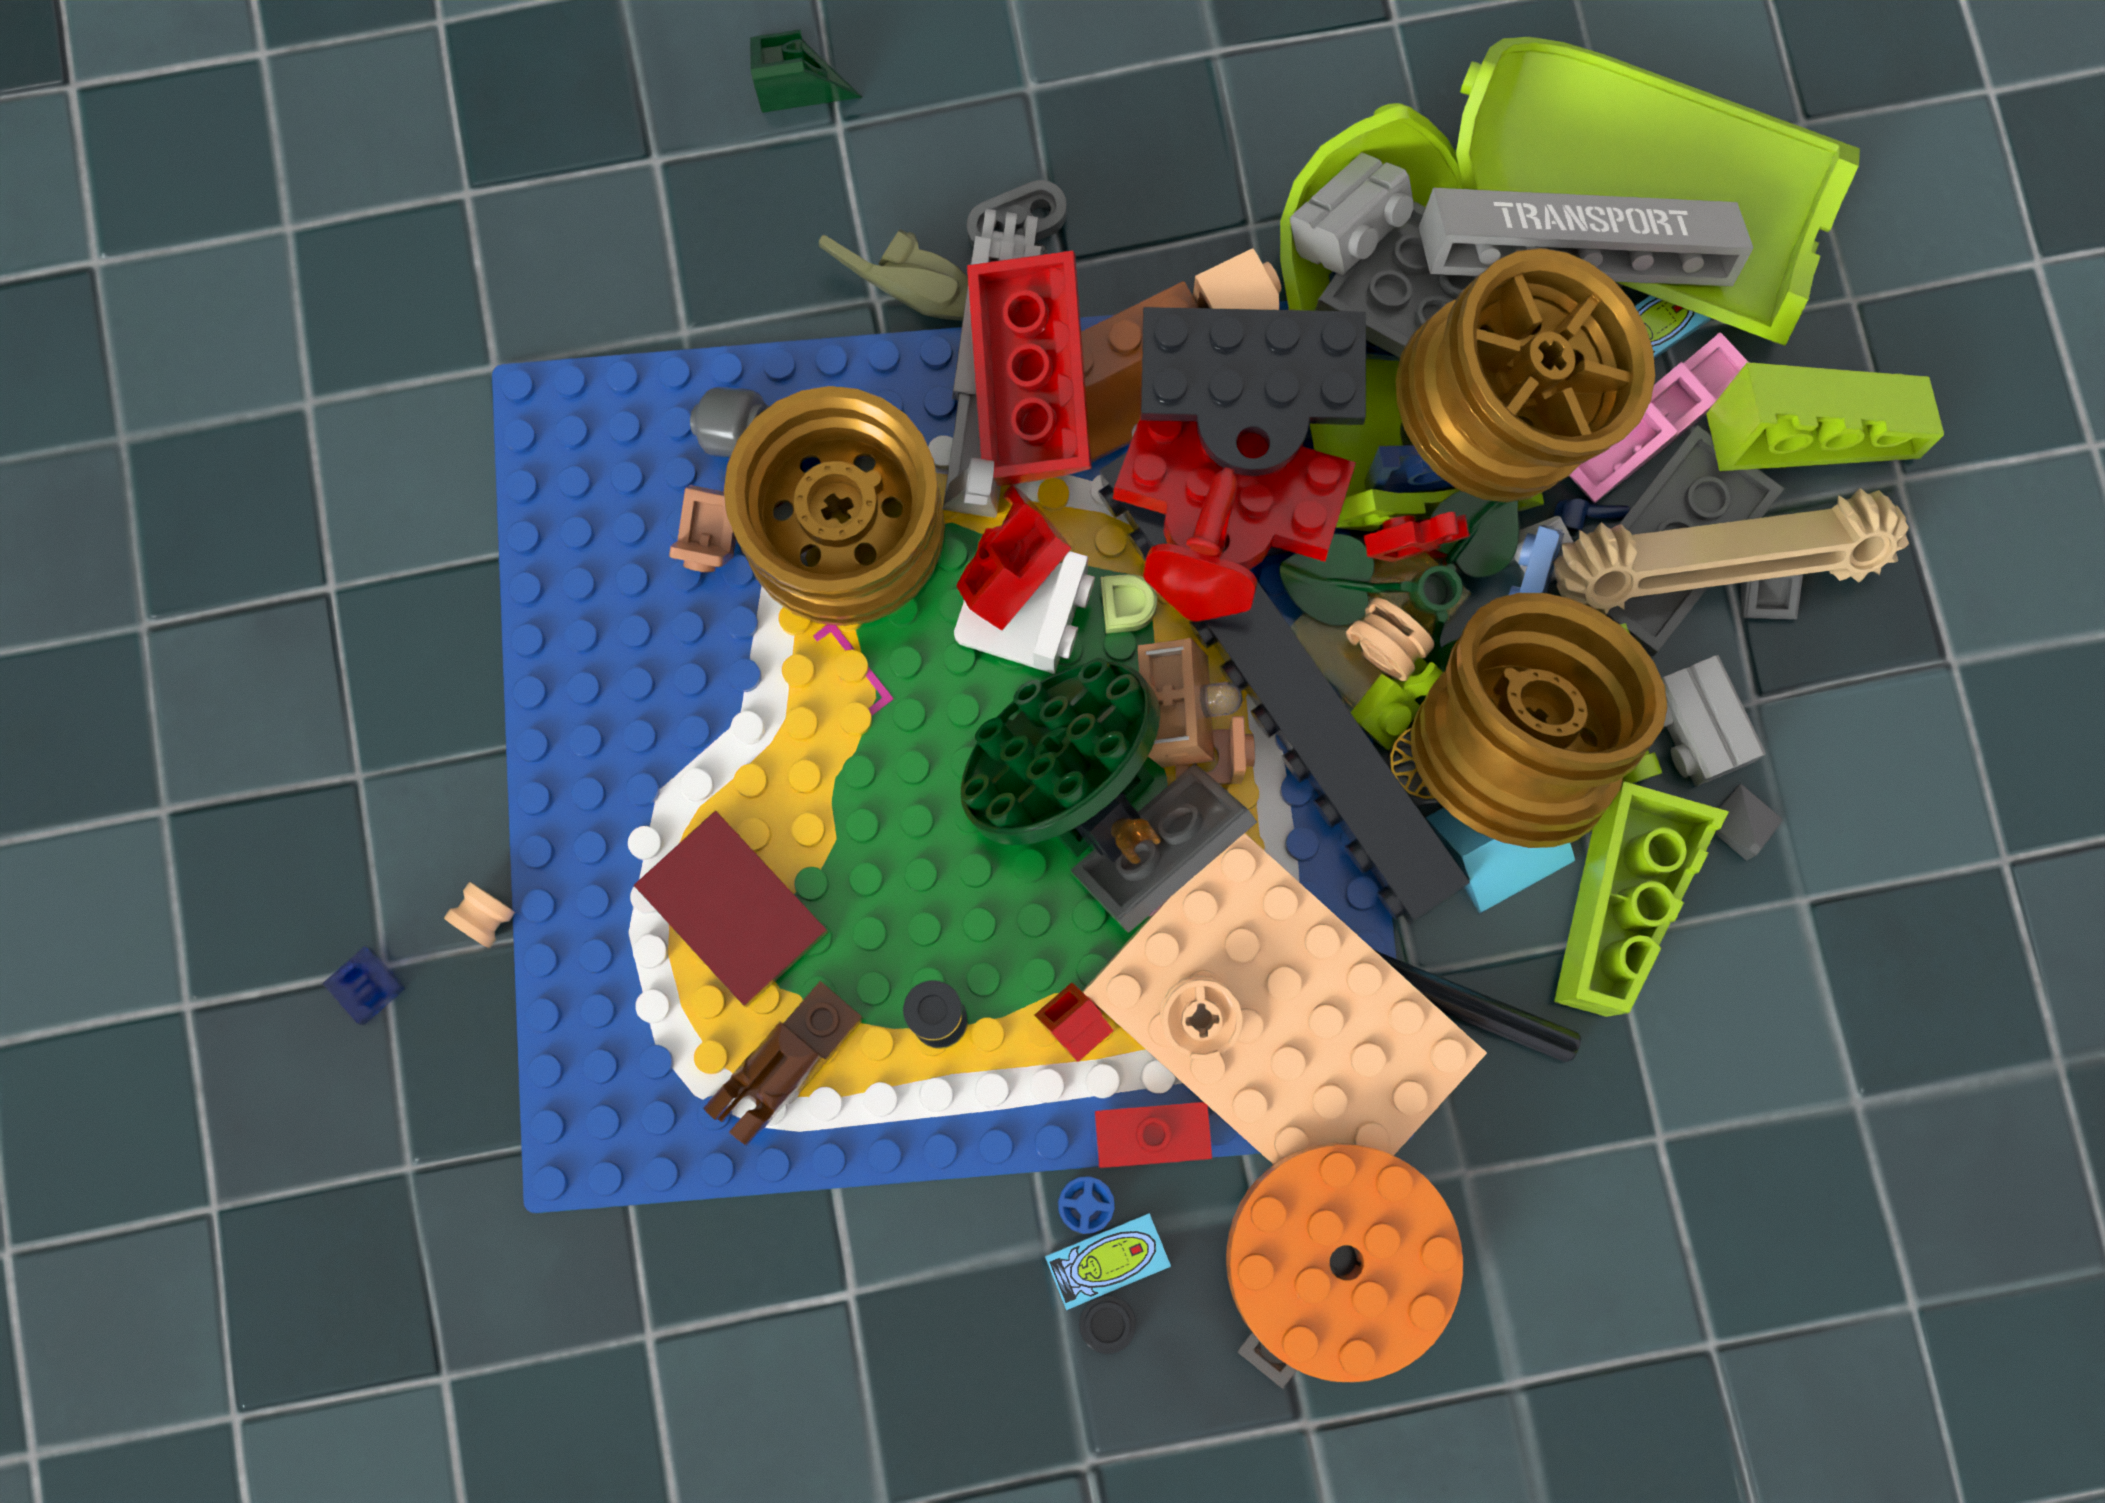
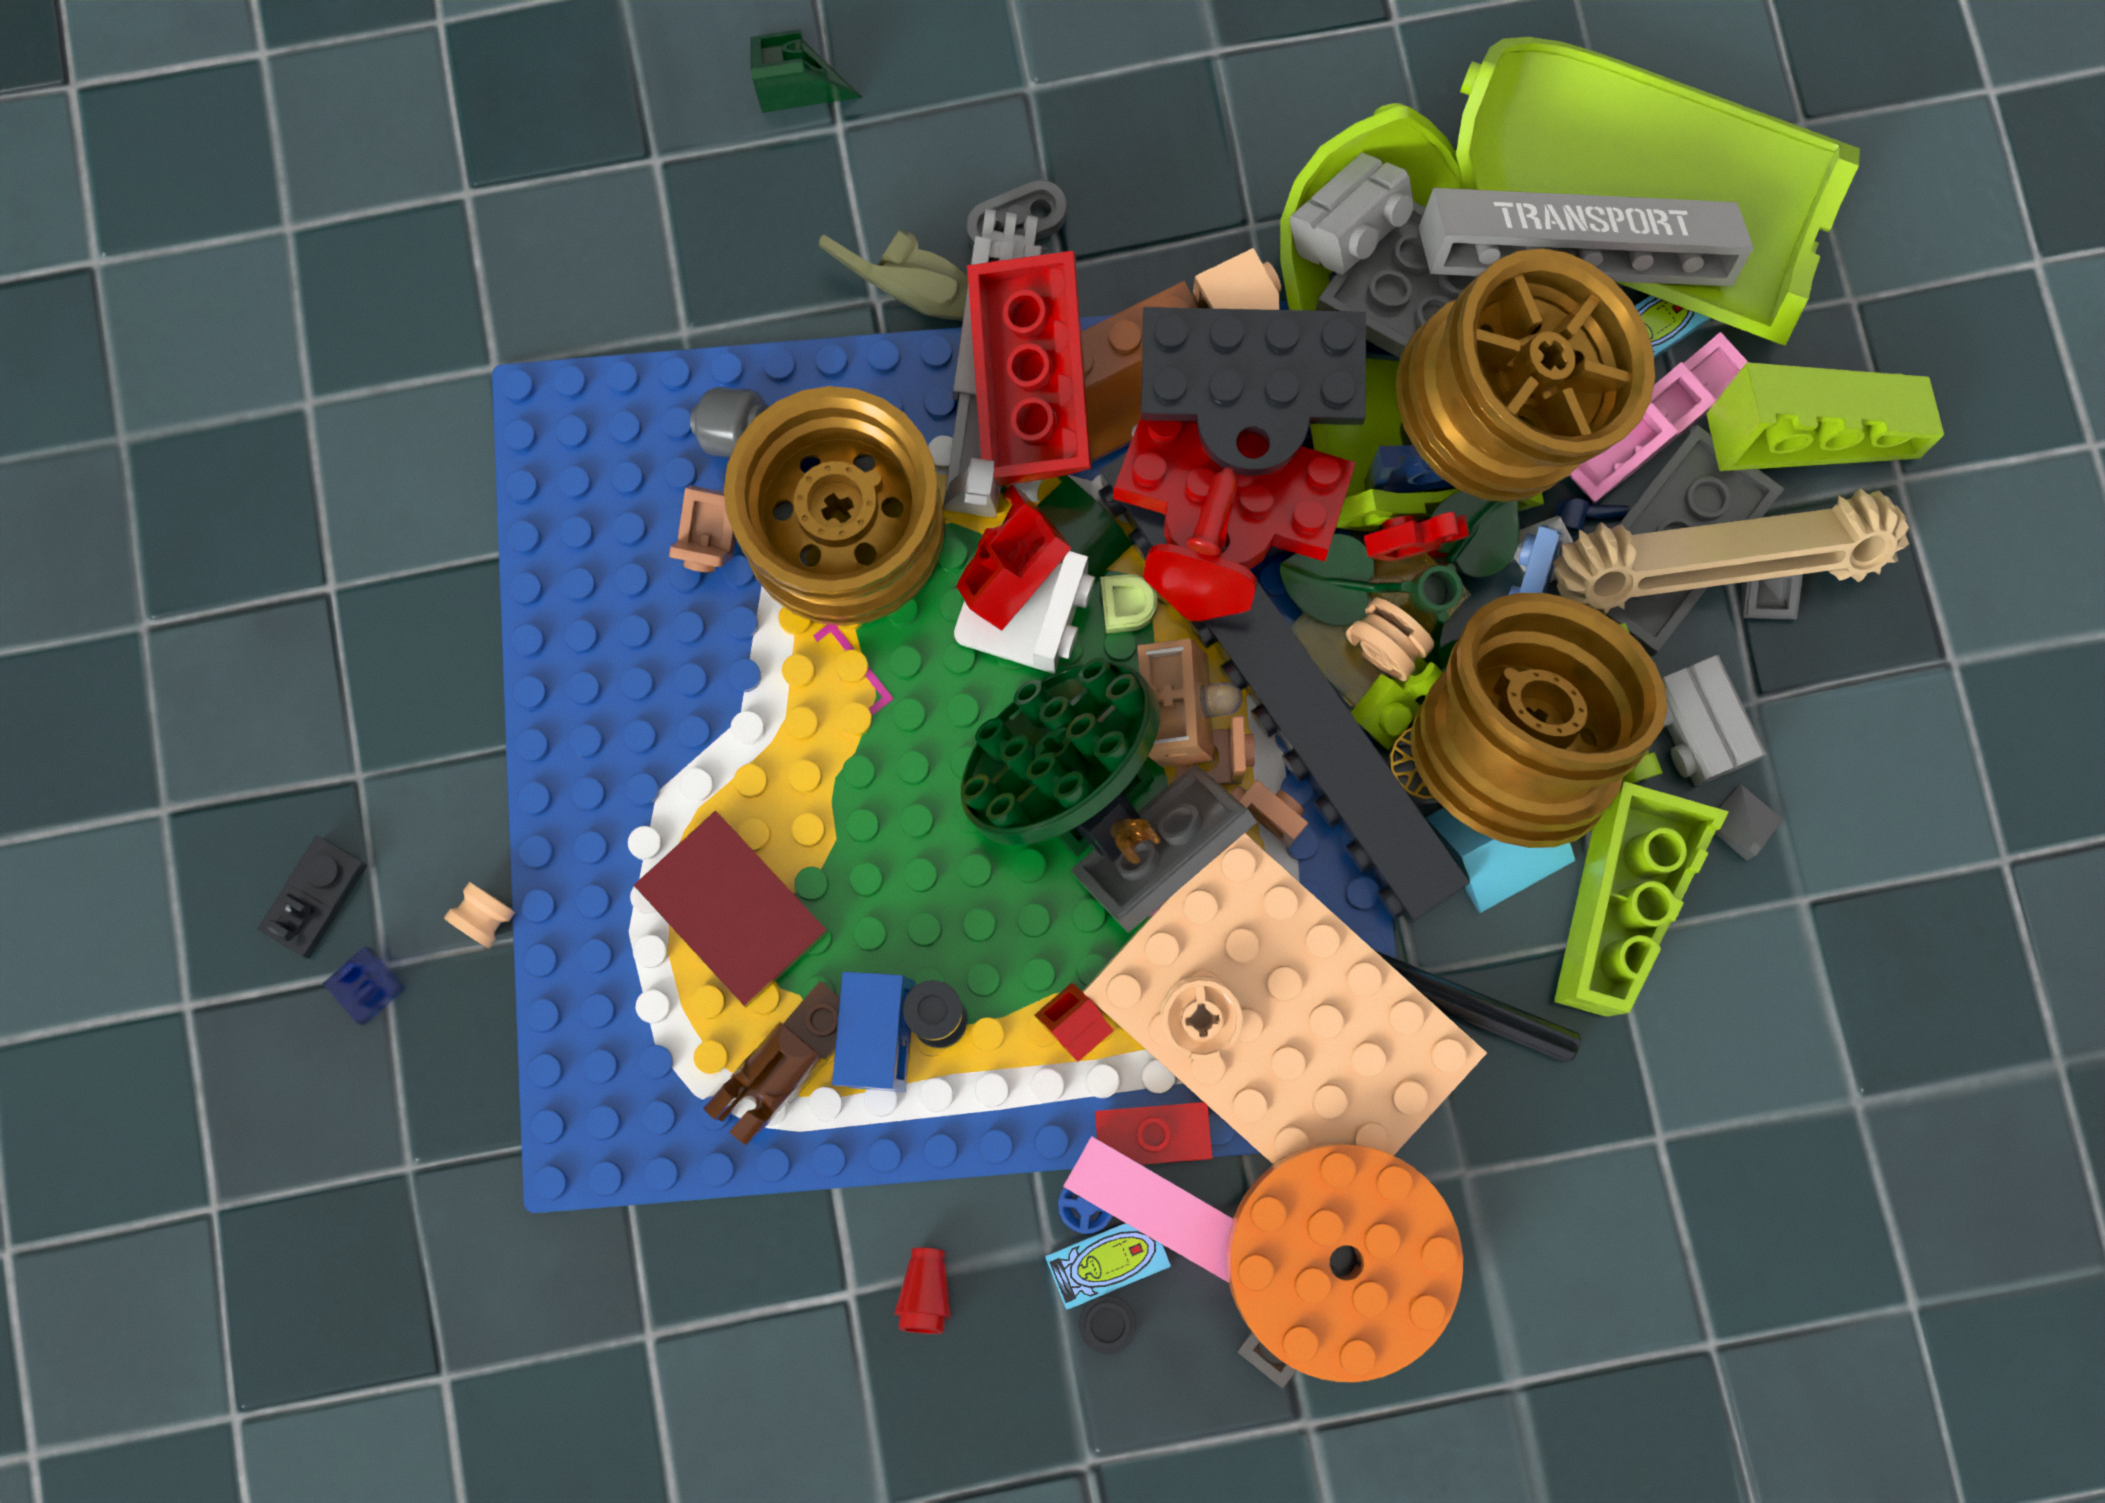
none -> black plate [257,835,368,959]
none -> blue hinge [832,972,916,1093]
none -> red cone [894,1248,951,1334]
none -> dark green piece [1000,475,1132,579]
none -> bright pink slope [1063,1136,1233,1282]
none -> nougat bracket [1231,780,1308,848]

